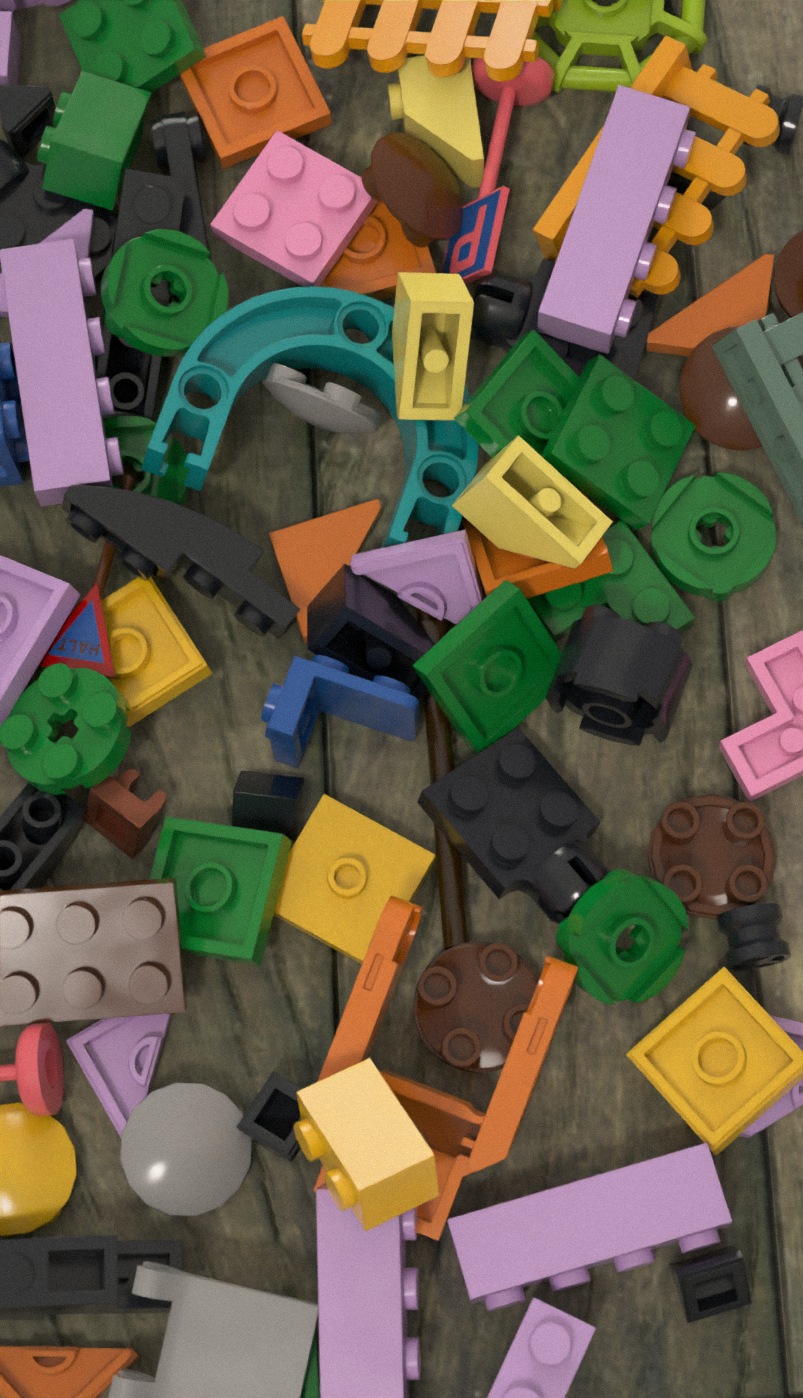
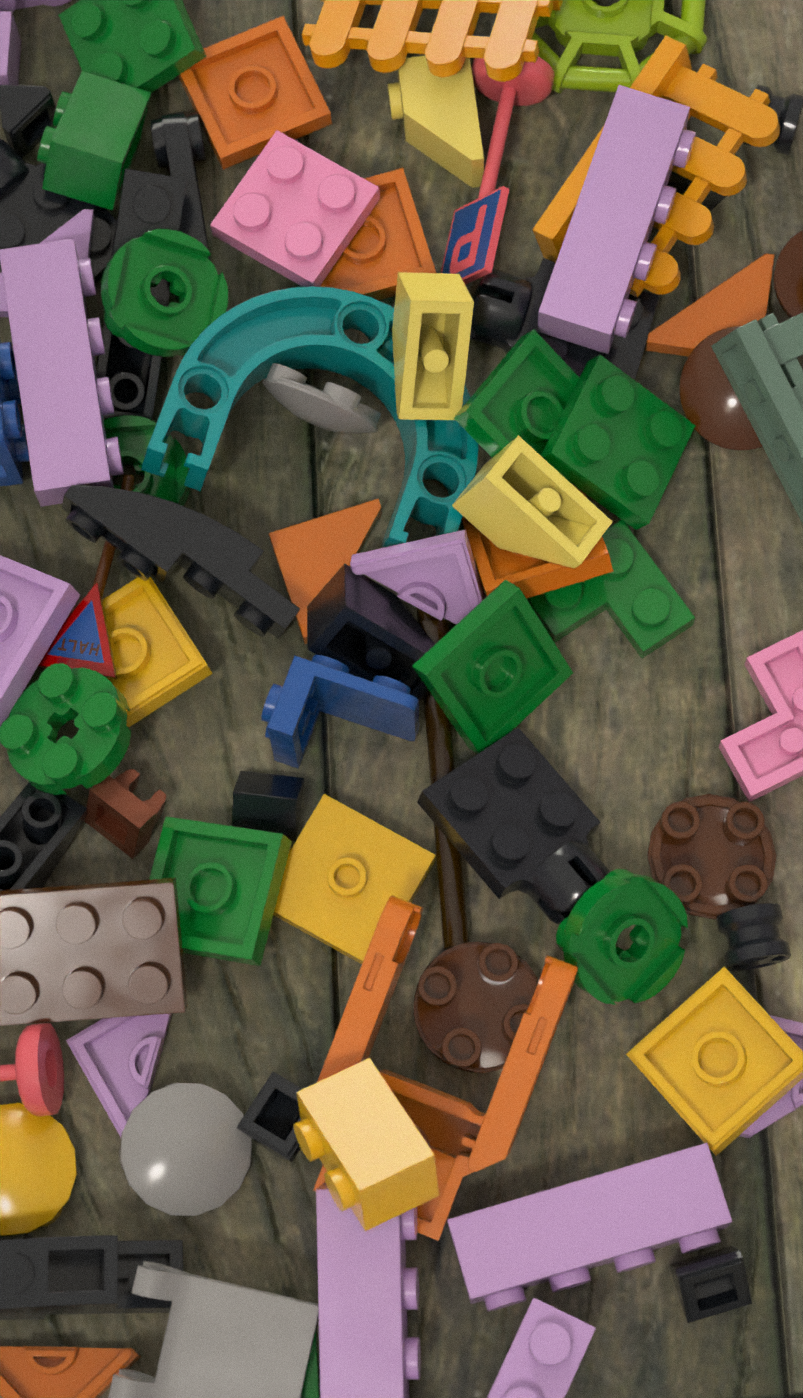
reddish brown dish [361,132,464,248] -> none
black brick [546,605,692,746] -> none
green plate [650,472,776,601] -> none

